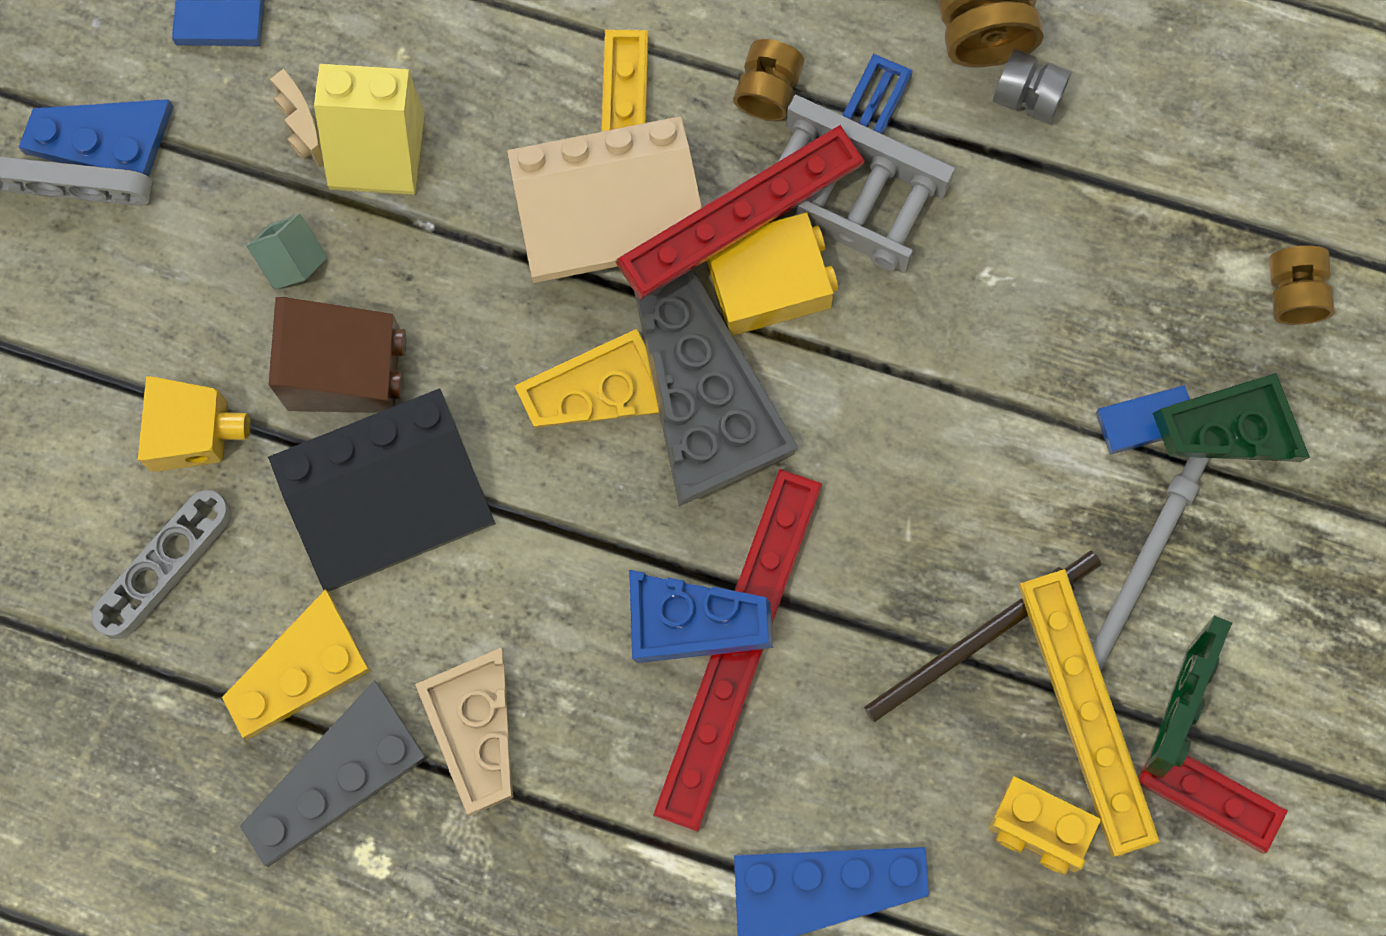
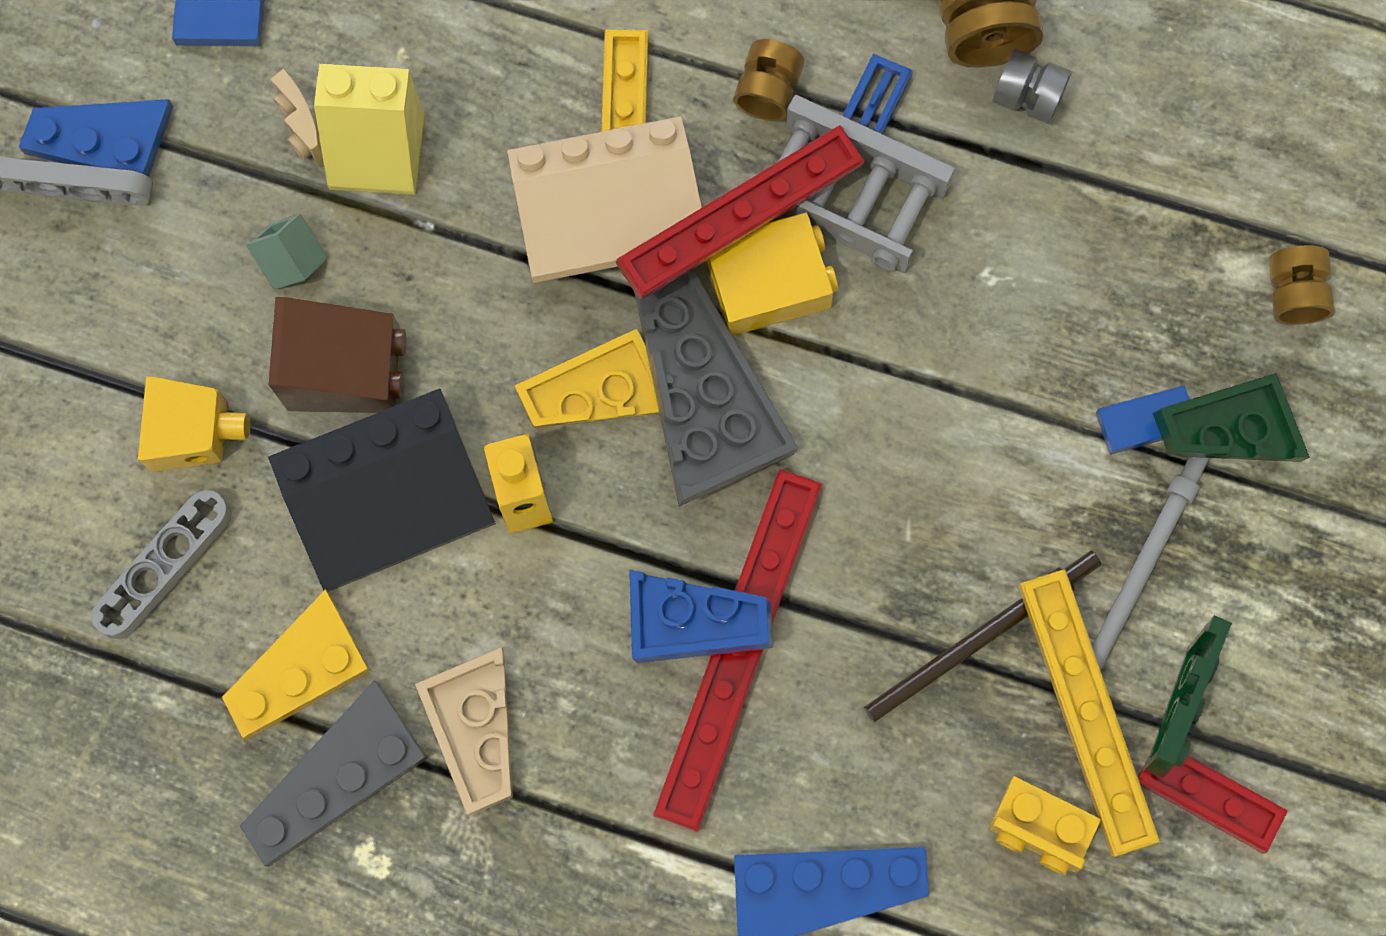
none -> yellow torso [483,434,554,534]

